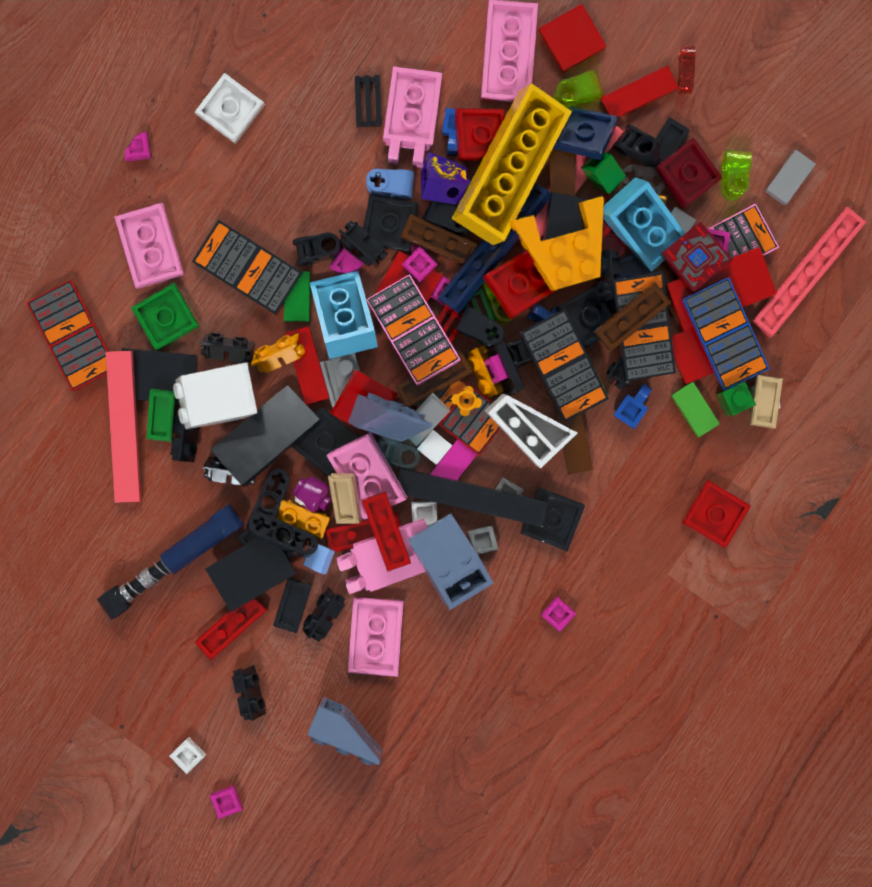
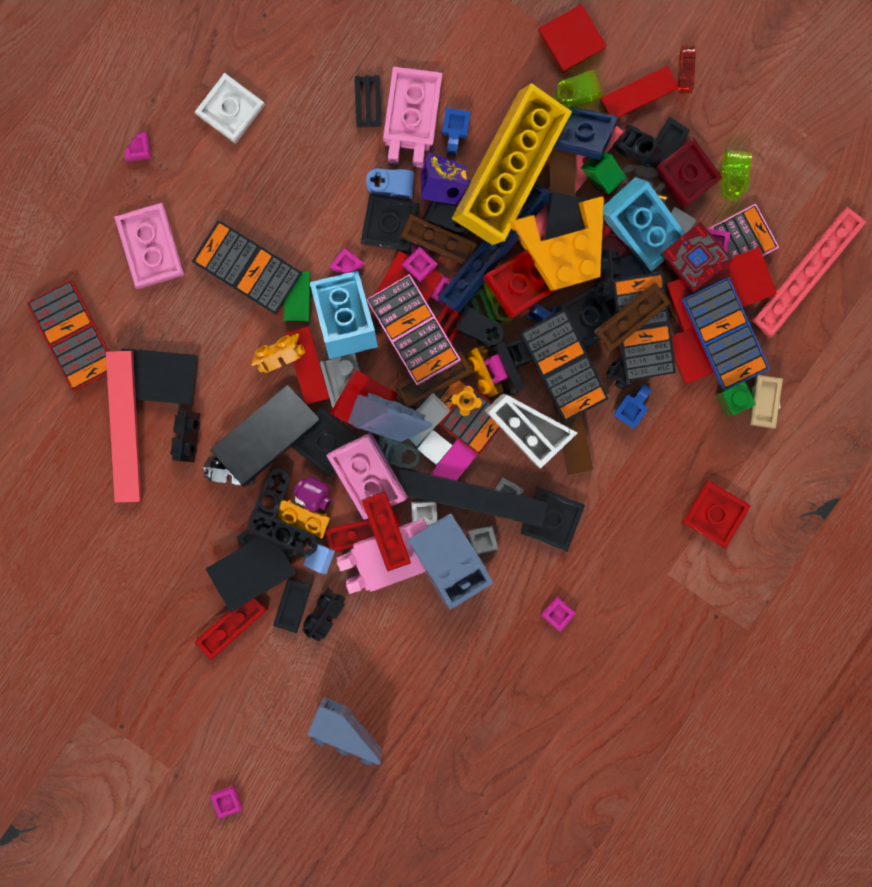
piece [97,504,245,620] -> none
green tile [131,283,200,351] -> none
green tile [146,389,176,442] -> none
white tile [169,737,206,774] -> none
white slope [173,363,257,429] -> none
black hinge [200,333,255,363] -> none
black hinge [231,665,266,721] -> none
black piece [292,232,343,266] -> none
tan tile [328,473,362,524] -> none
black hinge [339,220,388,269] -> none
bright pink tile [348,597,404,677] -> none
red tile [454,108,505,161] -> none
bright pink tile [481,0,538,103] -> none
bright green tile [670,382,720,438] -> none
light grey tile [765,150,816,206] -> none

